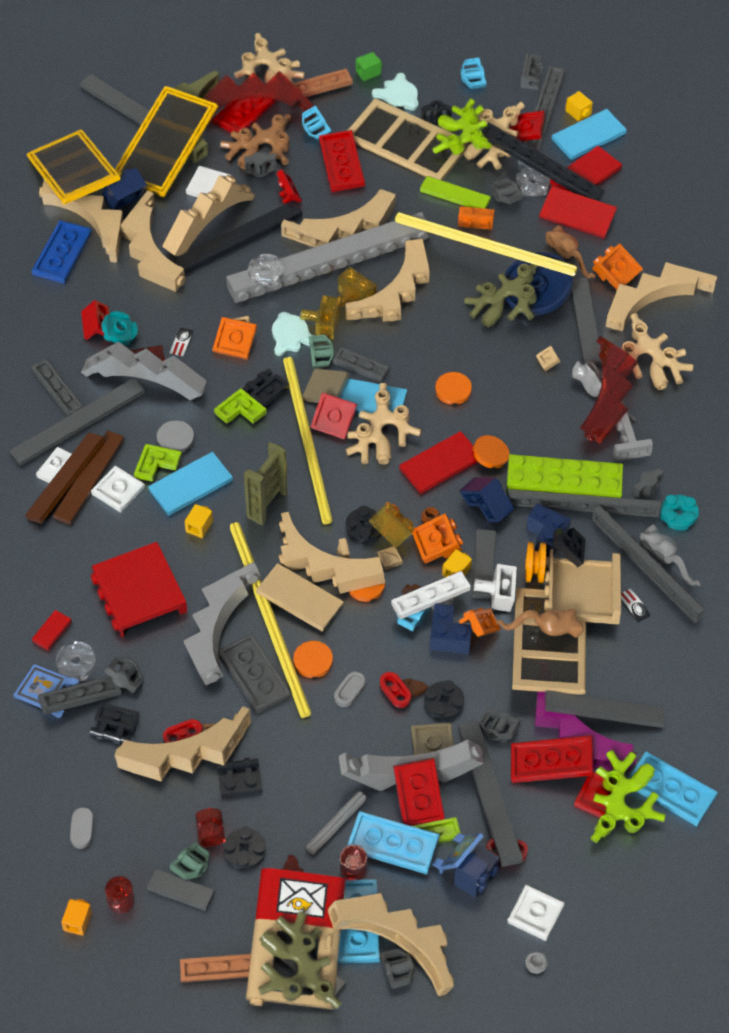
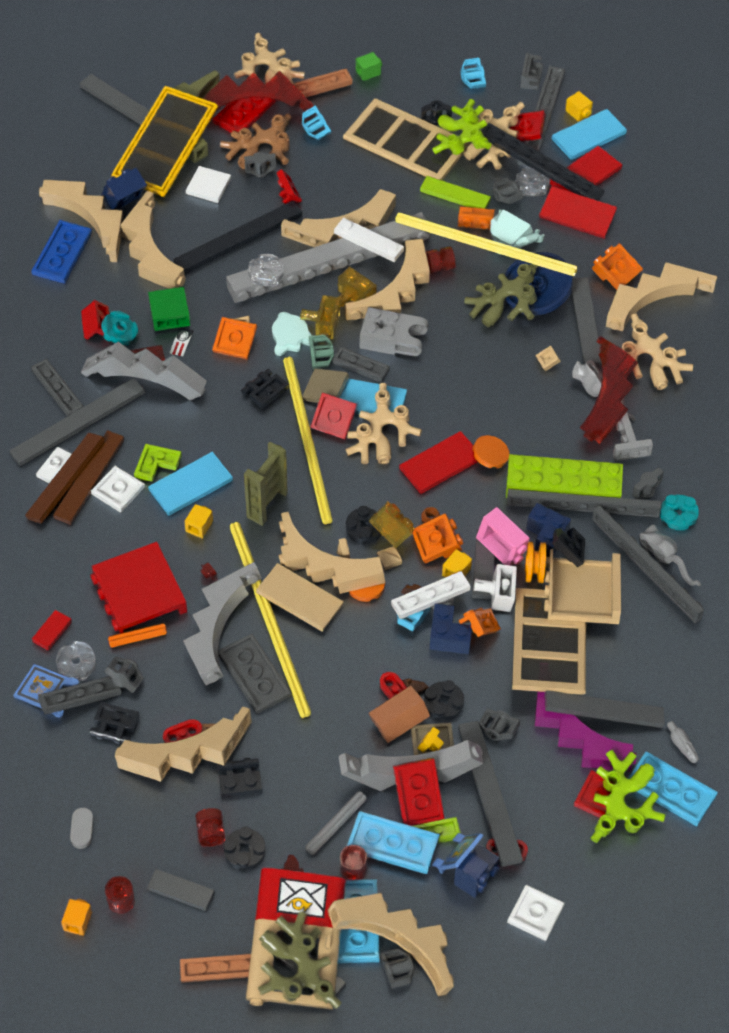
clear smoke door [27,129,121,205] -> none
light grey tile [157,420,194,453] -> none
tan arch [162,175,255,256] -> none
sand green piece [170,842,210,880] -> none
lime plate [214,388,267,424] -> none
orange tile [293,641,333,678] -> none
red tile [319,130,365,192] -> none
light grey tile [334,672,366,707] -> none
light aqua tile [372,73,418,111] -> none
orange tile [435,372,472,405] -> none
dark blue brick [459,477,514,522] -> none
medium nougat animal [496,609,583,638] -> none
red tile [511,735,594,783] -> none
light grey plate [525,952,547,974] -> none
medium nougat animal [546,225,596,279] -> none
sticker [621,589,650,622] -> none
none -> orange axle [108,623,167,647]
none -> green brick [148,287,190,331]
none -> clear red plate [200,562,217,580]
none -> white plate [334,218,404,262]
none -> light grey brick [360,307,429,356]
none -> nougat piece [369,686,430,743]
none -> yellow tile [417,726,444,753]
none -> clear red wheel [426,246,456,273]
none -> bright pink window [476,507,530,566]
none -> light aqua torso [490,209,545,255]
none -> light grey piece [667,721,699,763]

